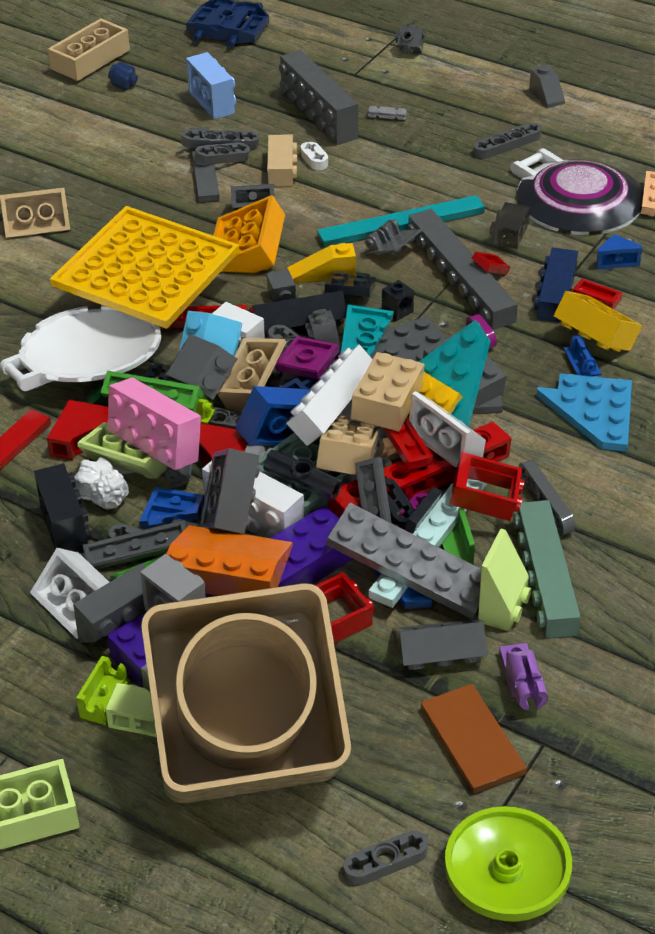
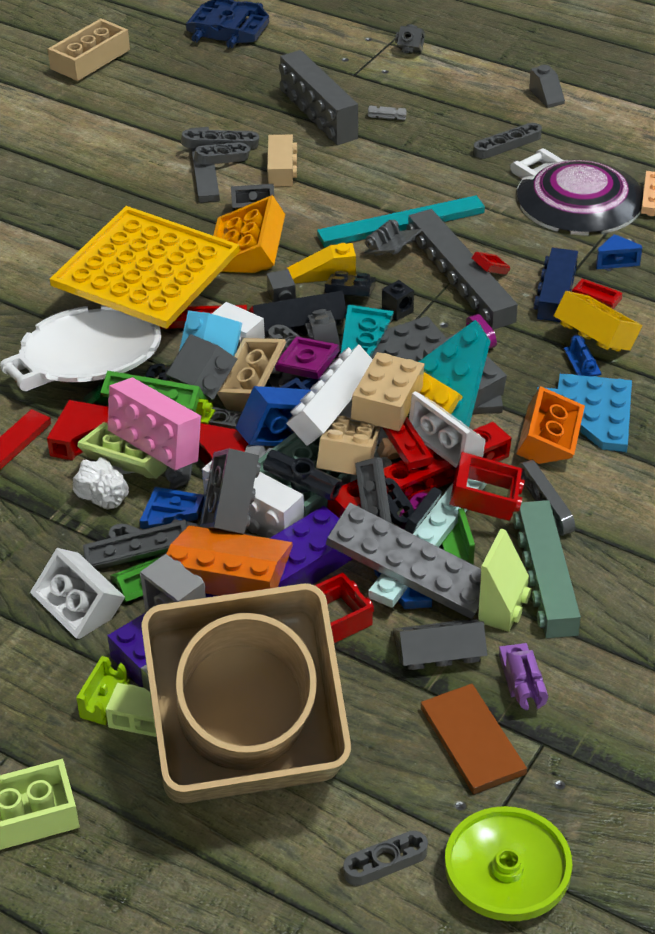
tan slope [0,188,70,238] -> none
black brick [34,463,92,554] -> none
dark grey slope [73,563,146,643] -> none
dark blue head [108,62,138,90] -> none
light blue brick [186,52,236,119] -> none
white beam [301,142,328,170] -> none
clear smoke brick [490,202,530,249] -> none
none -> orange slope [516,386,585,464]

